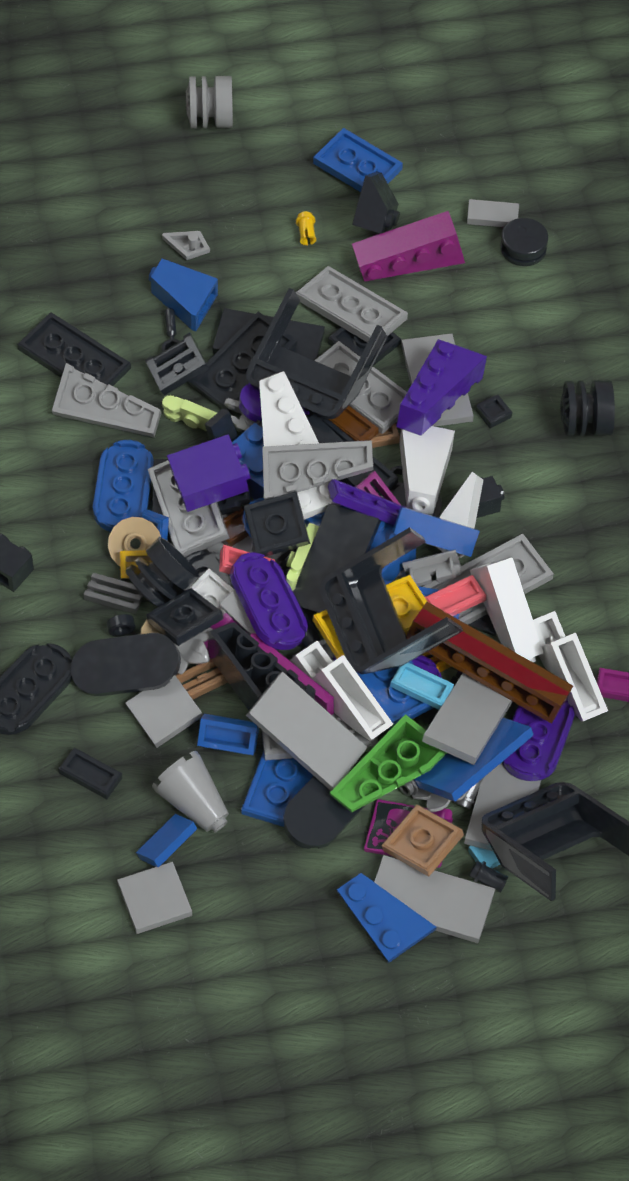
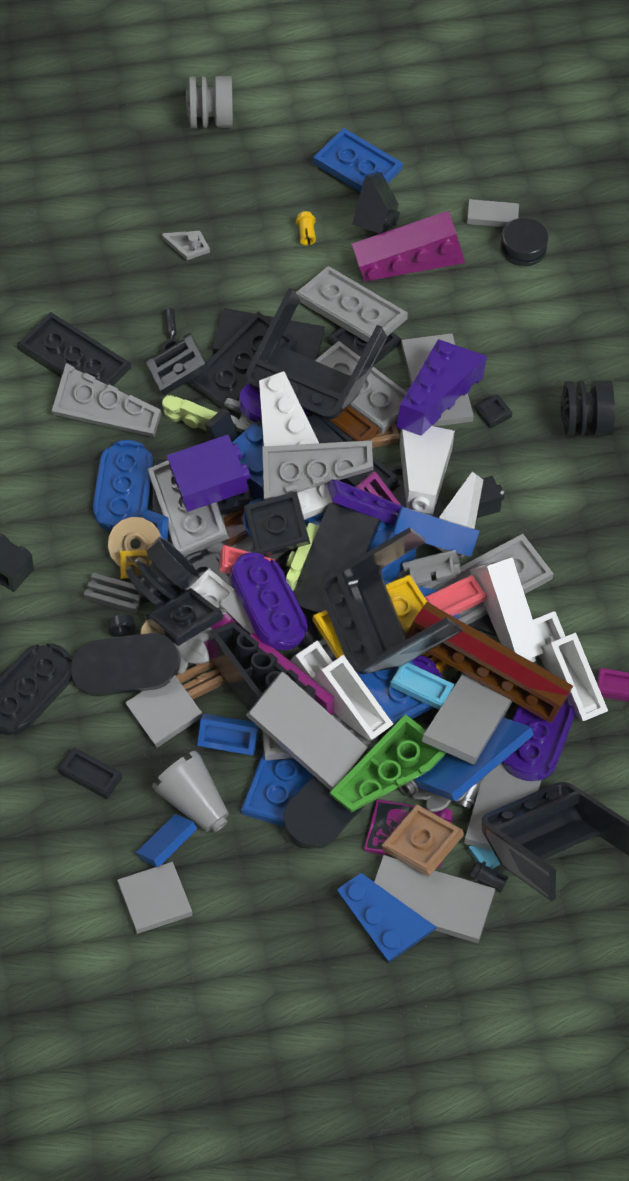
blue slope [149,259,218,331] -> none

